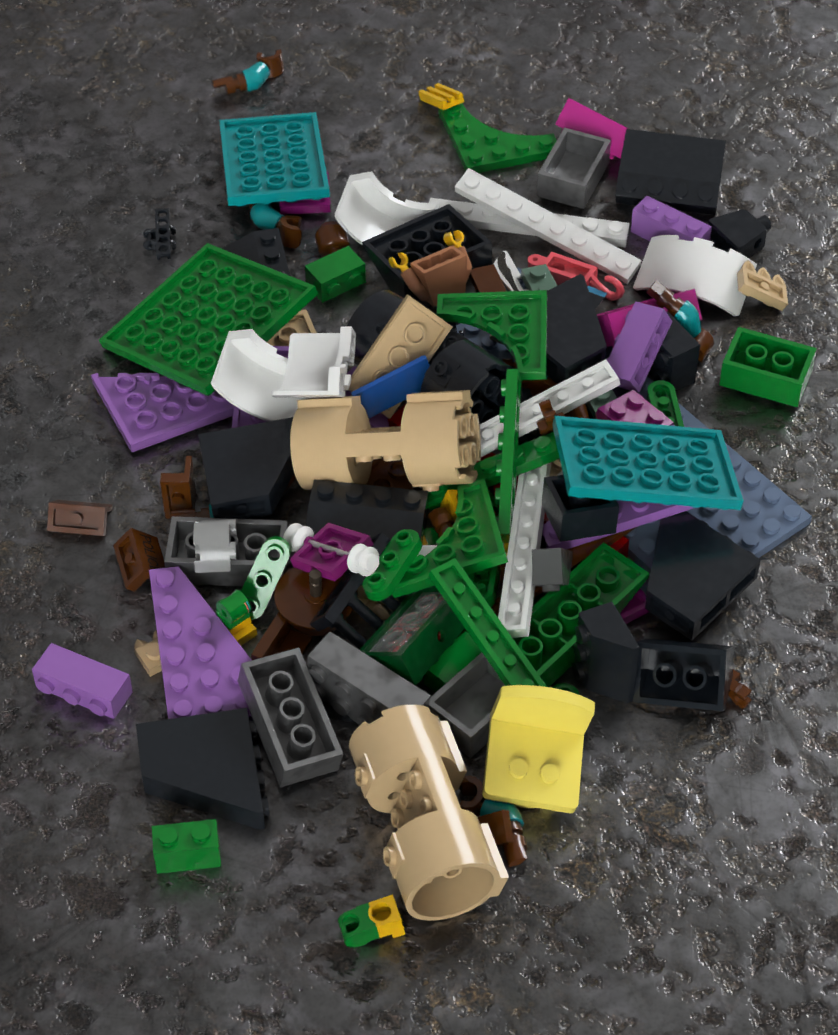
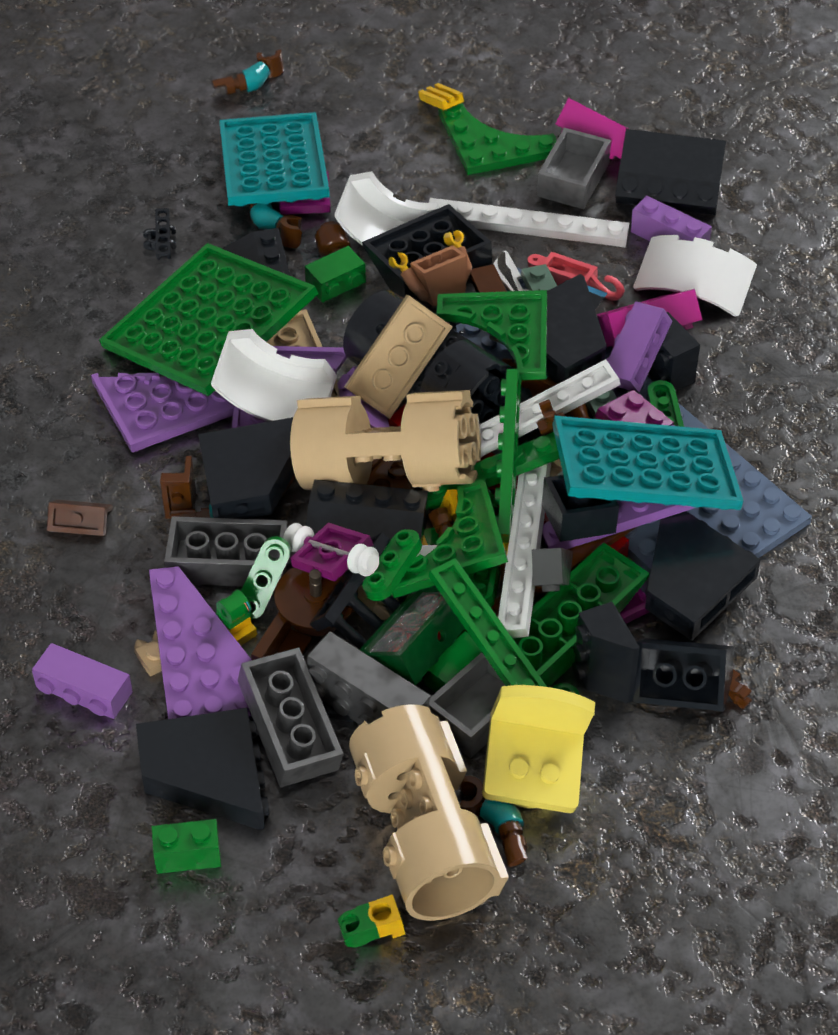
reddish brown panel [113,528,165,592] -> none
light grey cylinder [193,519,237,573] -> none
white panel [272,327,356,397] -> none
blue slope [351,355,430,419] -> none
white plate [455,168,641,284] -> none
reddish brown tile [477,810,514,847] -> none
reddish brown piece [646,280,714,363] -> none
black torso [708,209,771,258] -> none
green brick [719,327,817,408] -> none
tan plate [737,260,788,311] -> none

